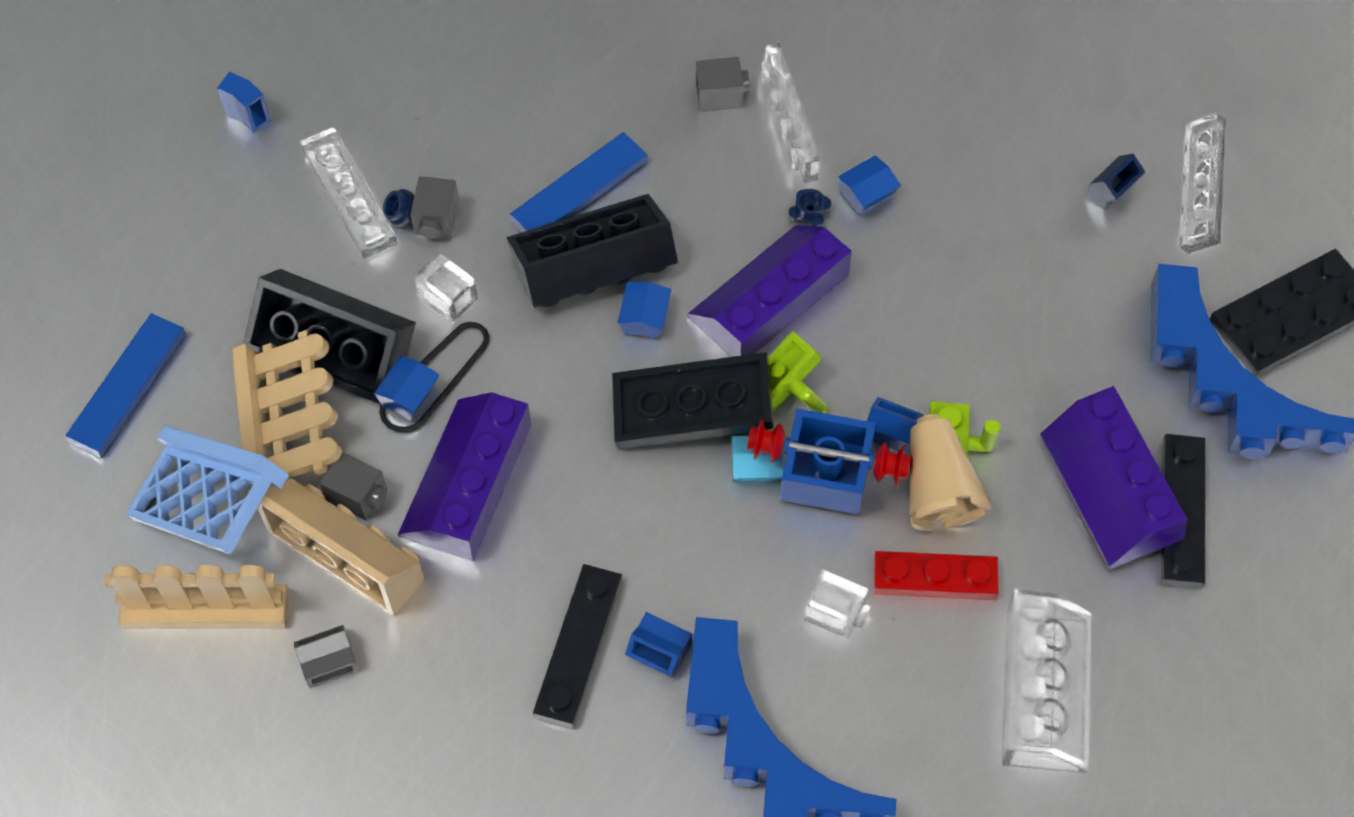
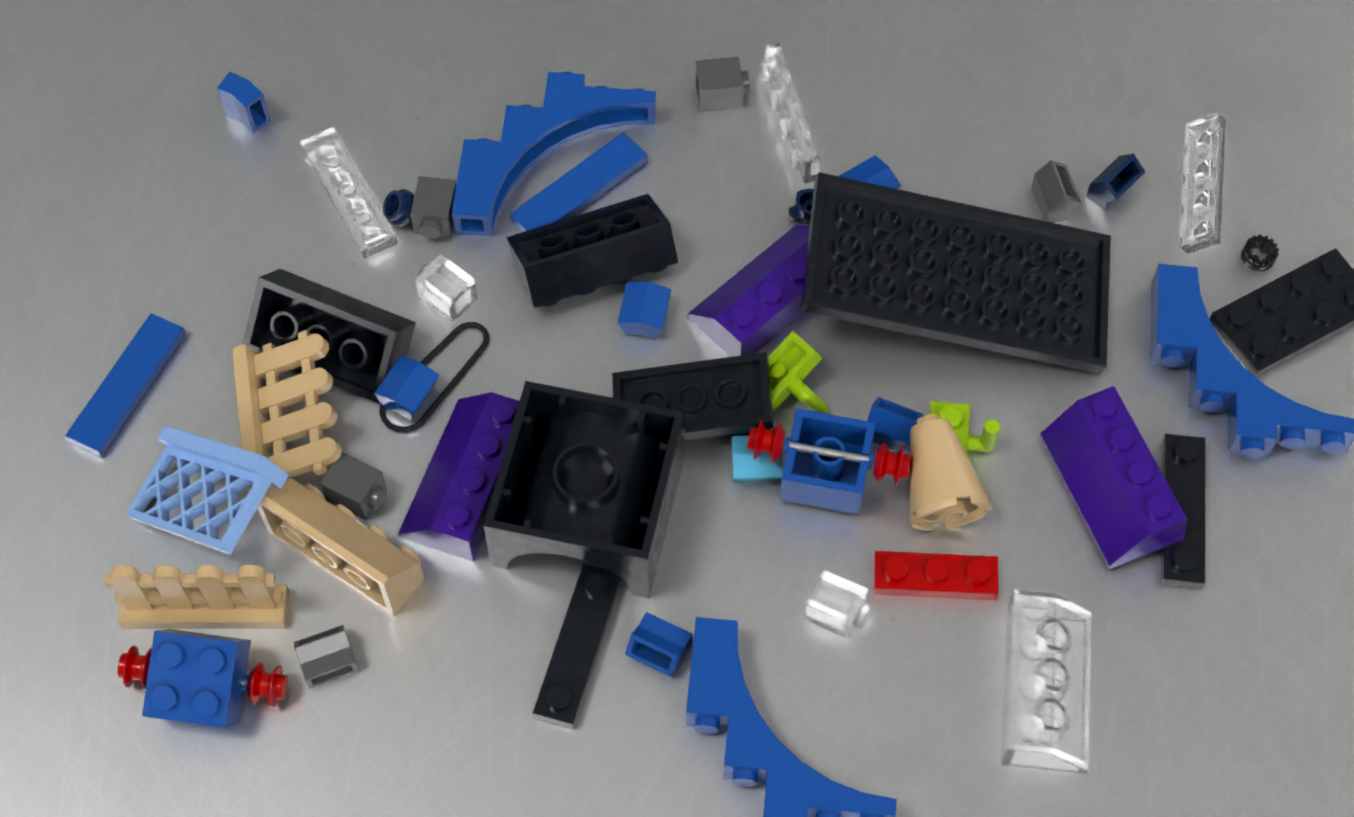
none -> blue brick [117,629,289,728]
none -> blue arch [452,72,656,237]
none -> black piece [483,381,685,599]
none -> black plate [800,172,1111,374]
none -> dark grey piece [1031,160,1081,223]
none -> black bush [1241,234,1279,272]

